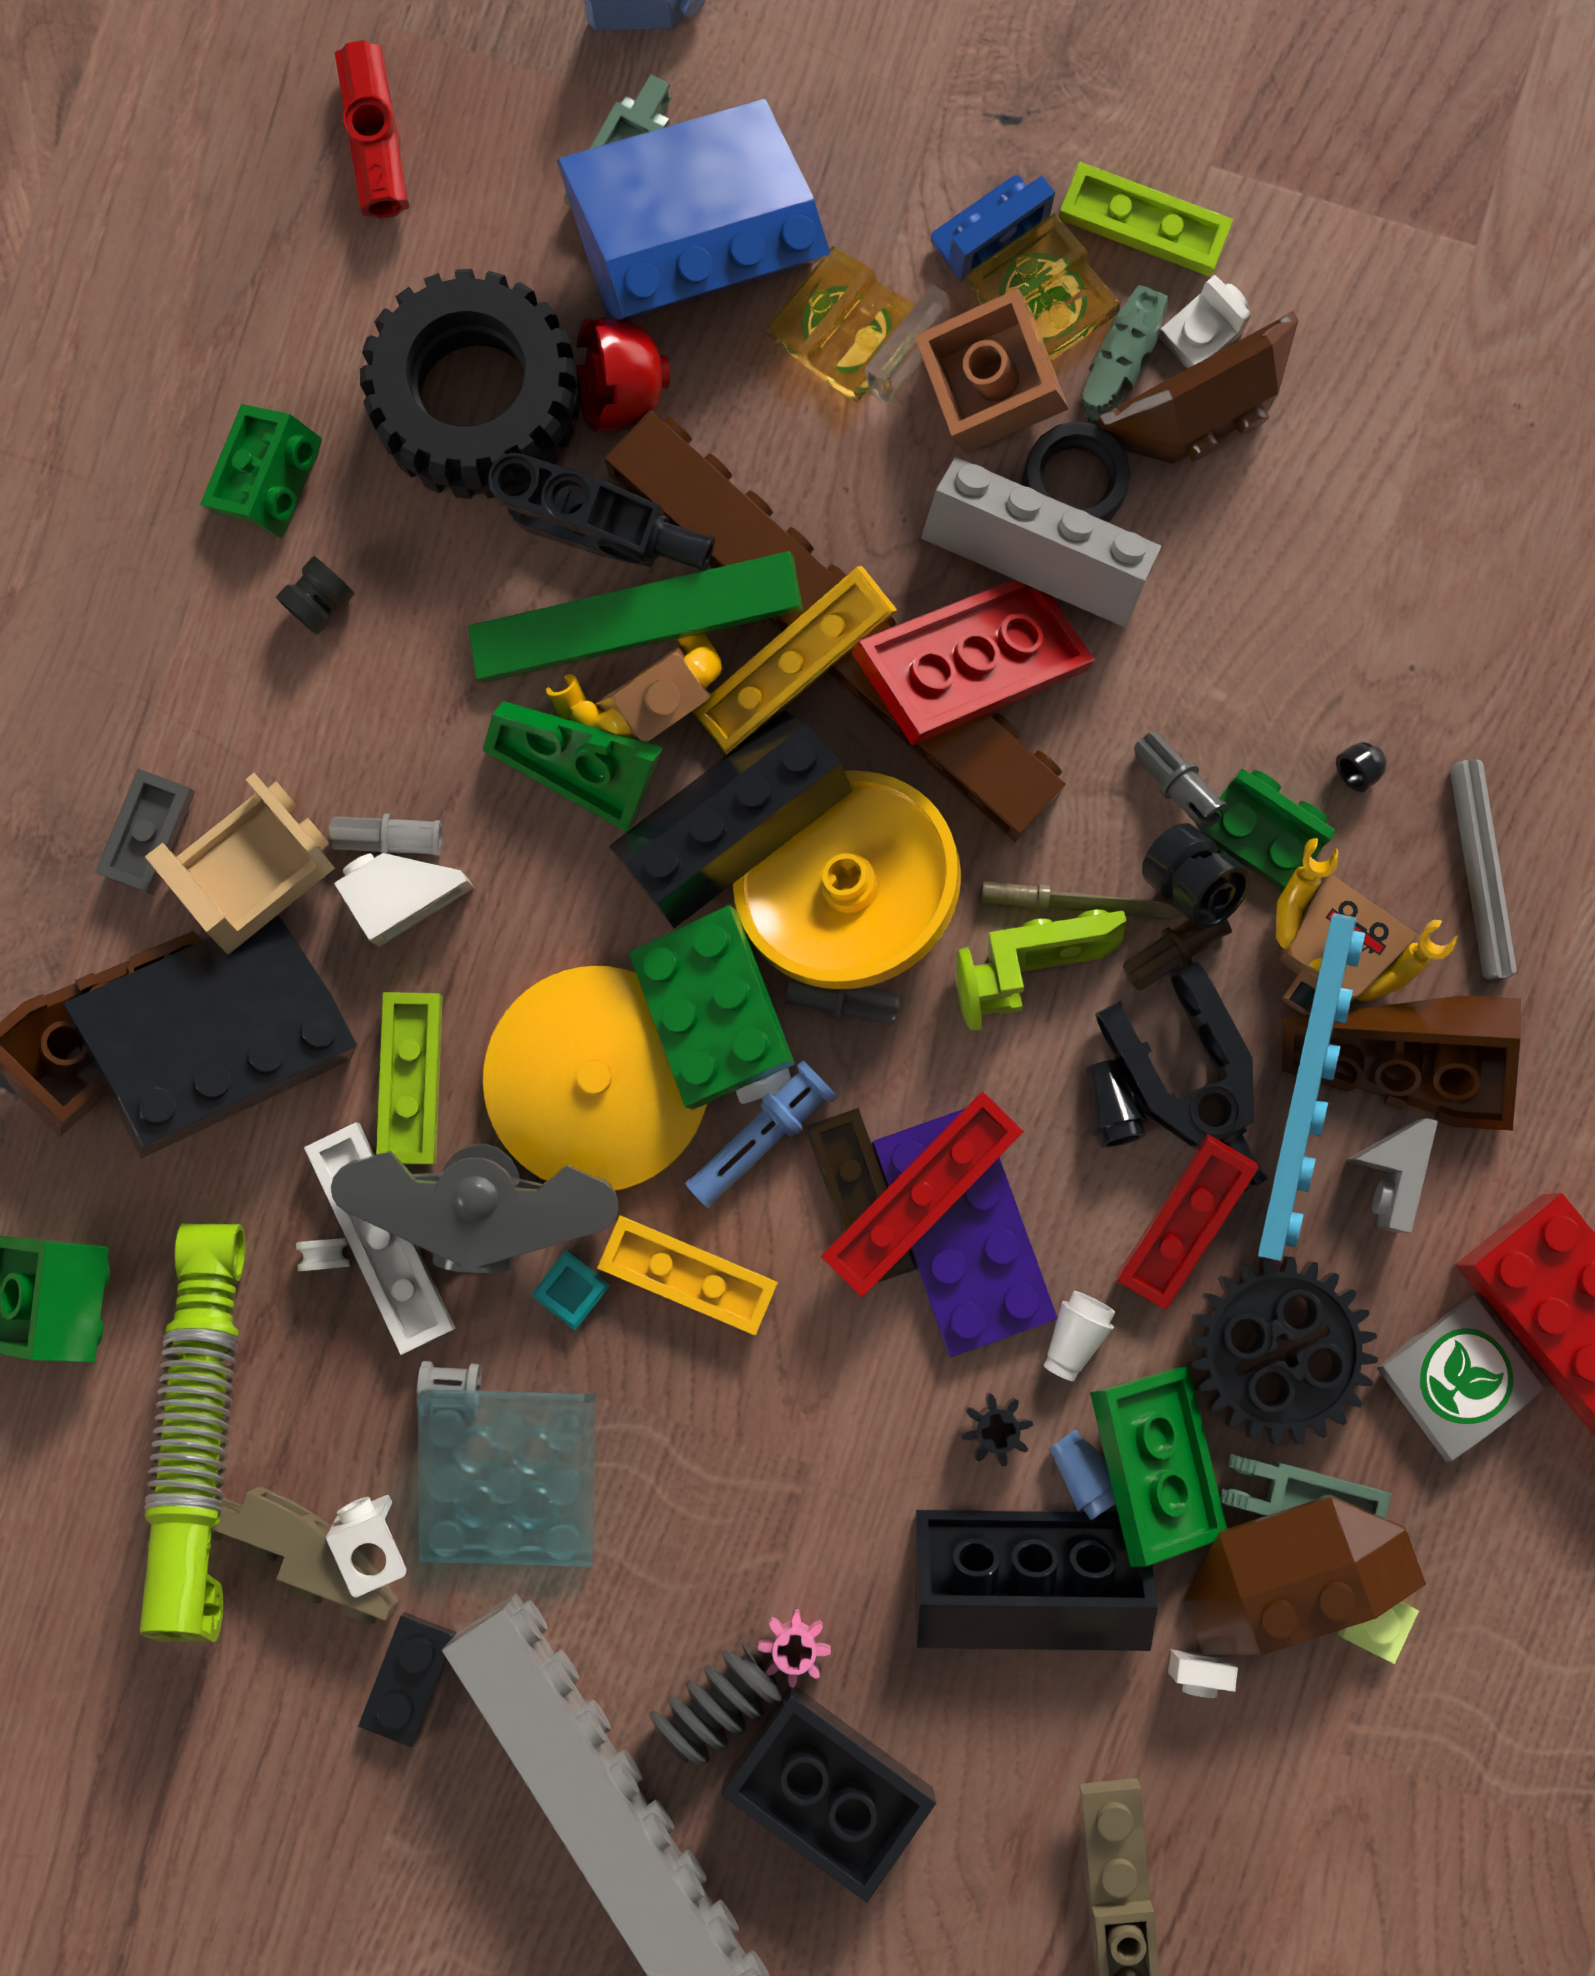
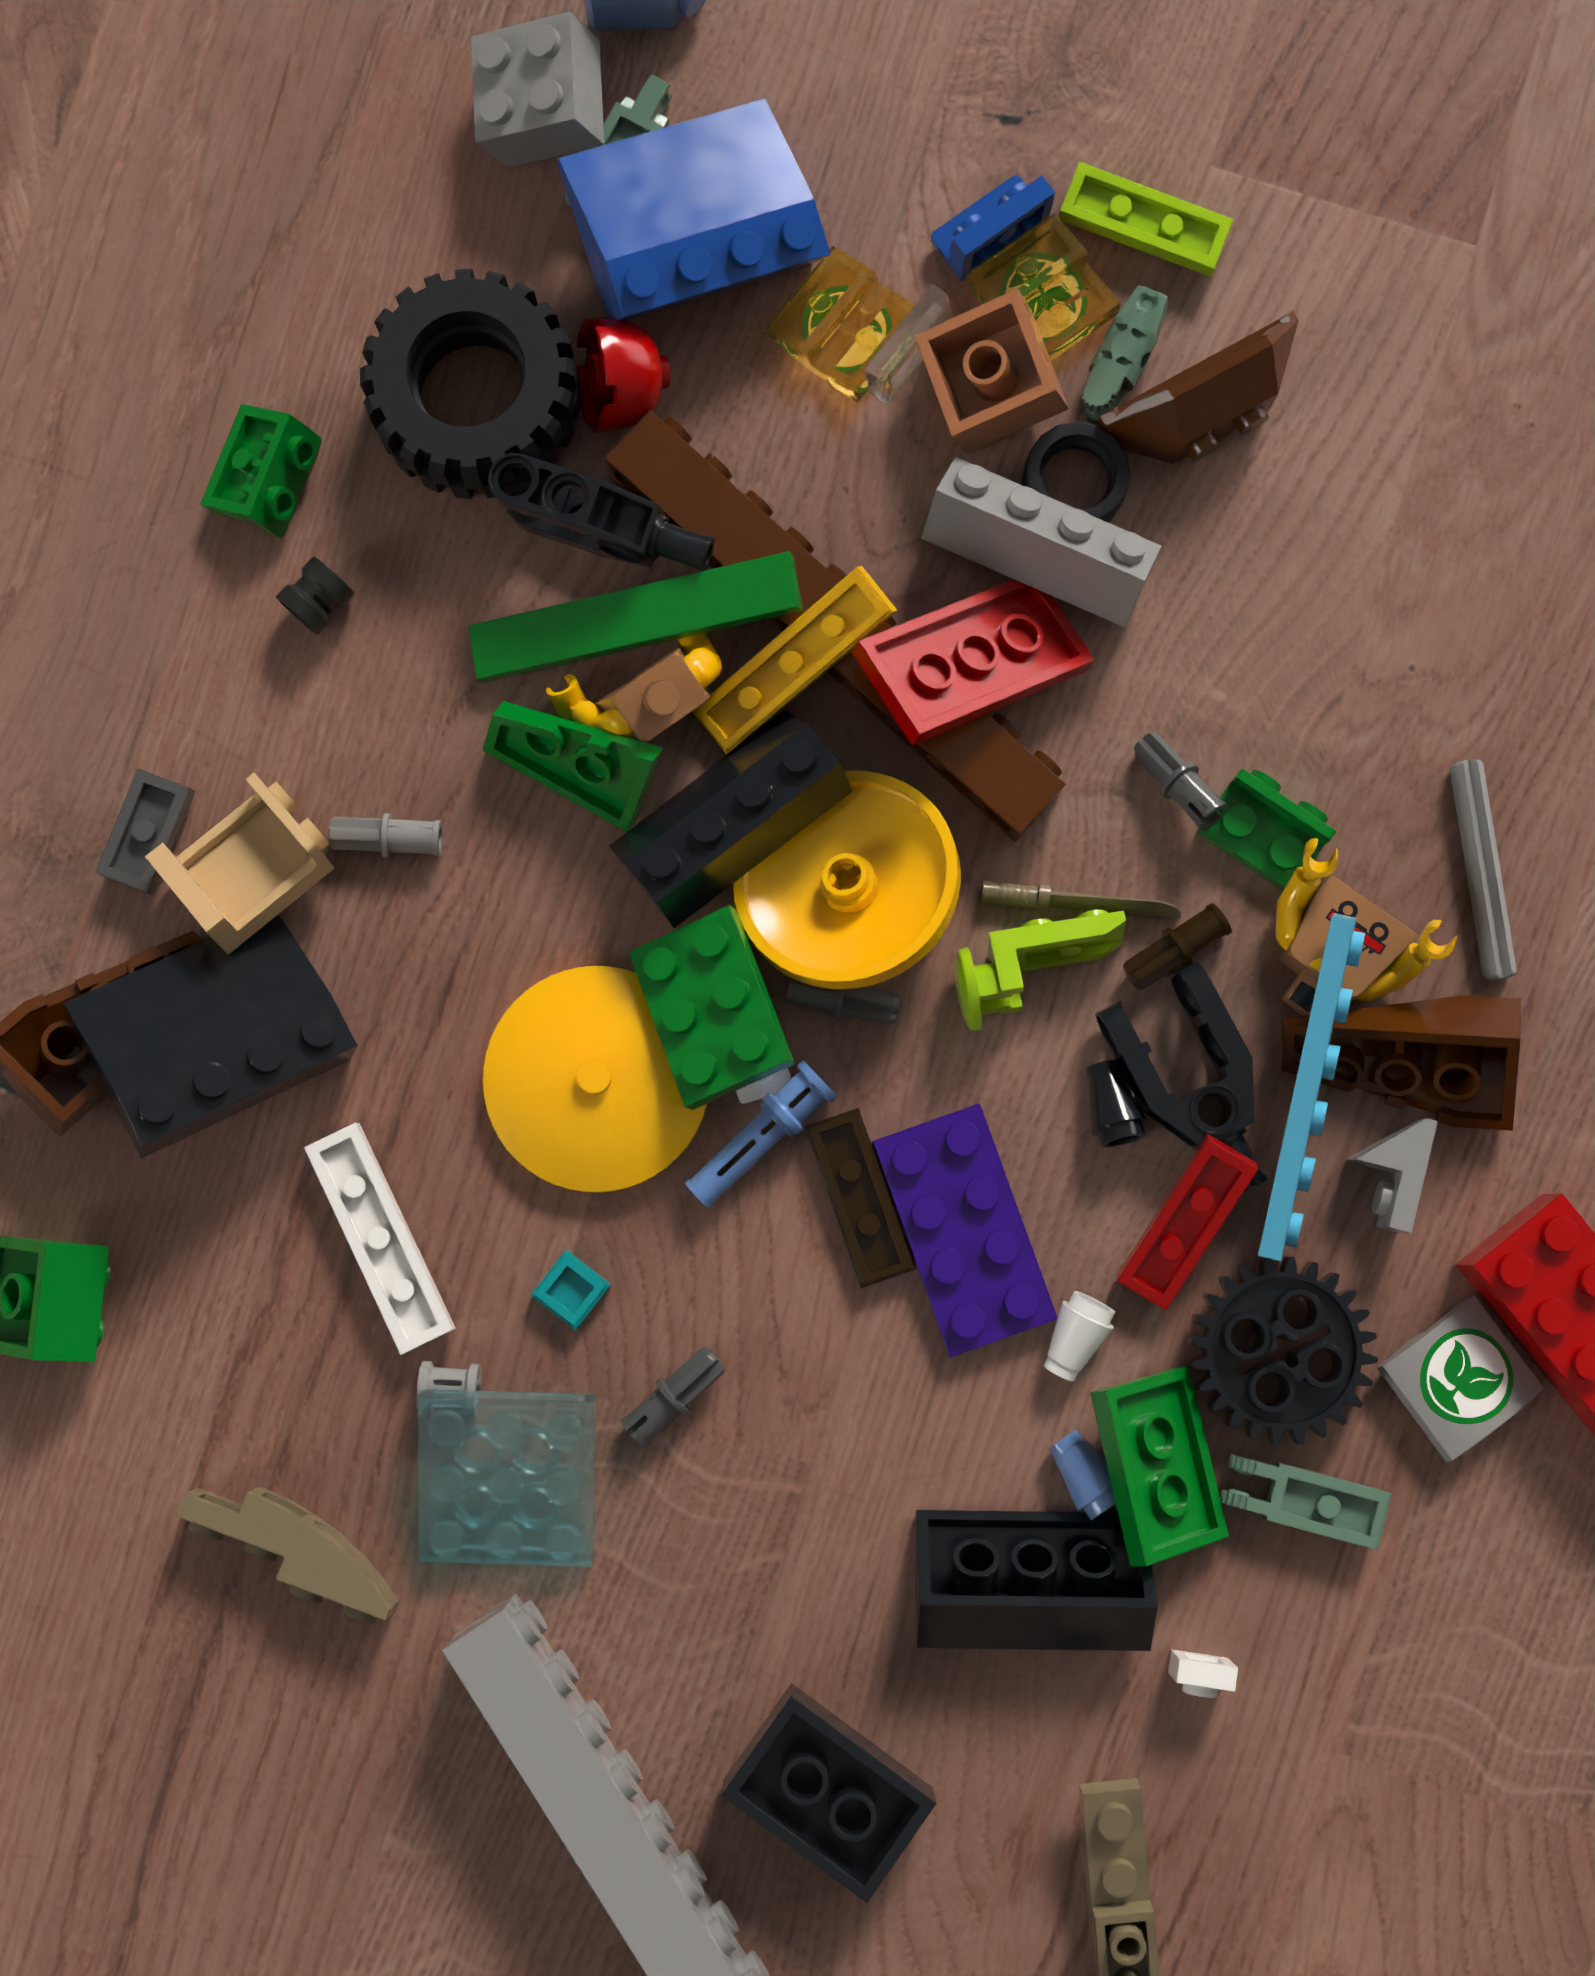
lime piece [139,1223,246,1642] -> none
white bush [296,1238,350,1272] -> none
white bracket [326,1495,407,1597] -> none
dark grey piece [331,1143,619,1273] -> none
red piece [334,40,410,219] -> none
white slope [334,853,474,947] -> none
black plate [358,1612,457,1748] -> none
lime plate [376,992,443,1165] -> none
yellow plate [597,1215,778,1336] -> none
dark grey piece [649,1638,782,1766] -> none
bright pink gear [758,1609,831,1687] -> none
red plate [820,1091,1024,1297] -> none
black gear [960,1393,1033,1467] -> none
black wheel [1142,823,1251,929] -> none
white bracket [1158,275,1251,369] -> none
reddish brown wedge [1183,1495,1426,1656] -> none
black hinge [1336,742,1387,792] -> none
yellowish green plate [1337,1602,1419,1664] -> none
none -> light grey brick [471,11,605,168]
none -> dark grey axle [621,1347,725,1448]

